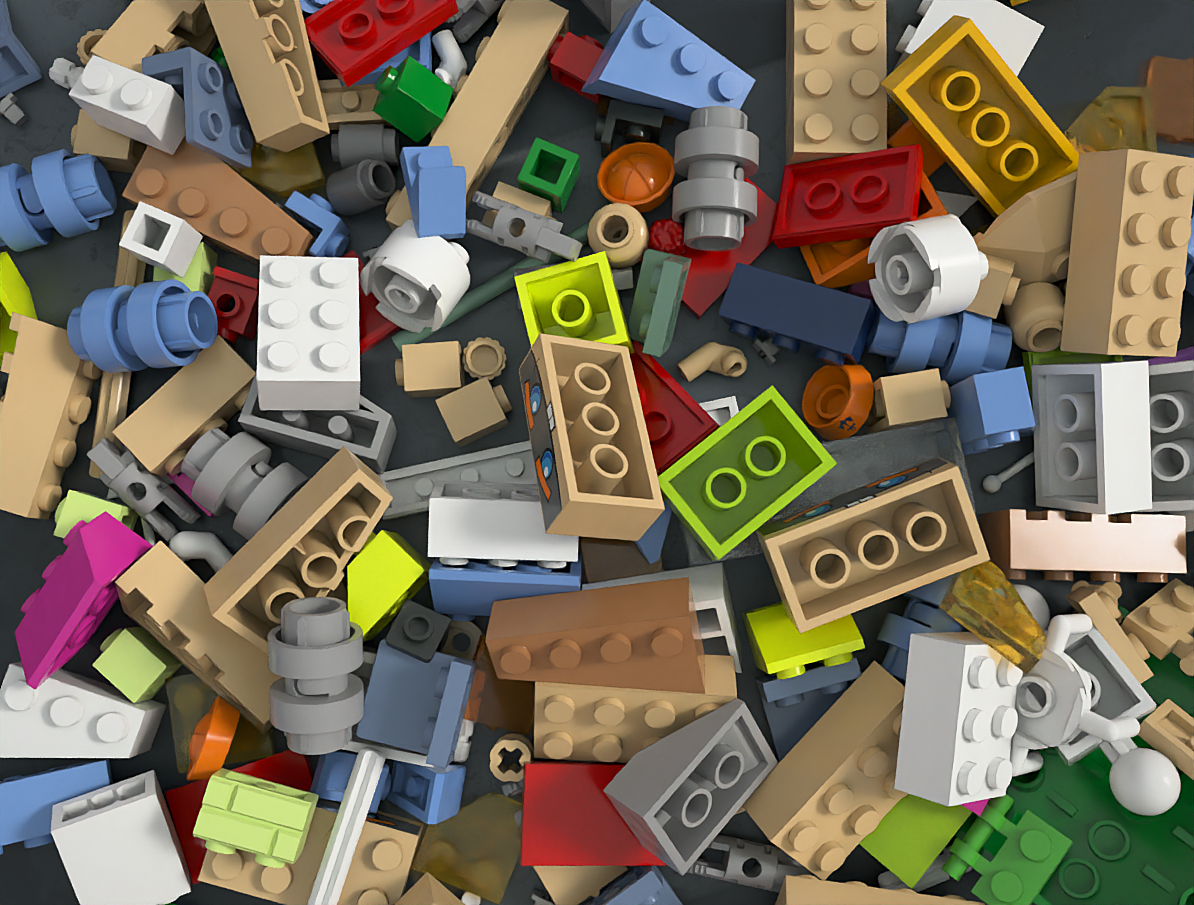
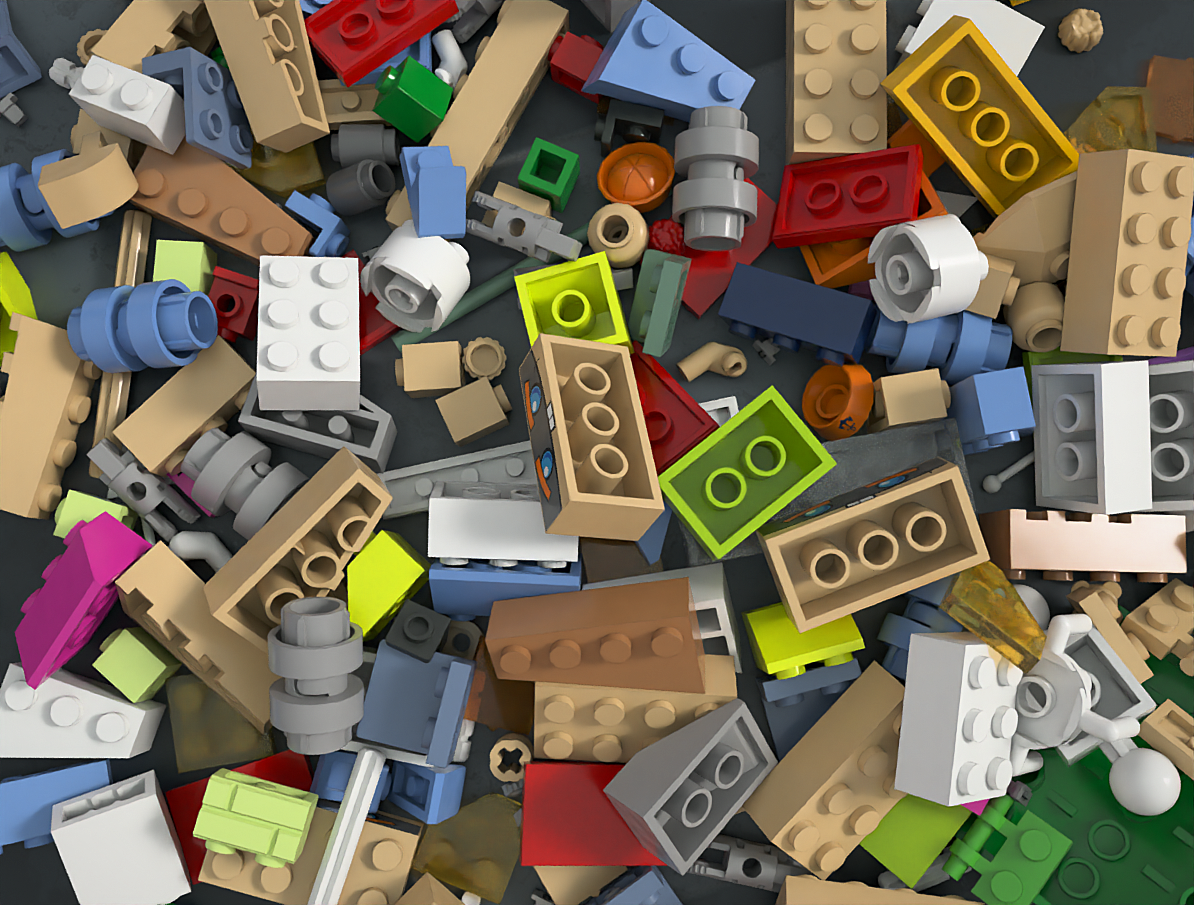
white brick [119,201,203,278] -> none
orange hat [186,695,240,781] -> none
none -> tan brick [38,130,139,229]
none -> light grey piece [1006,780,1033,807]
none -> tan piece [1058,8,1103,53]

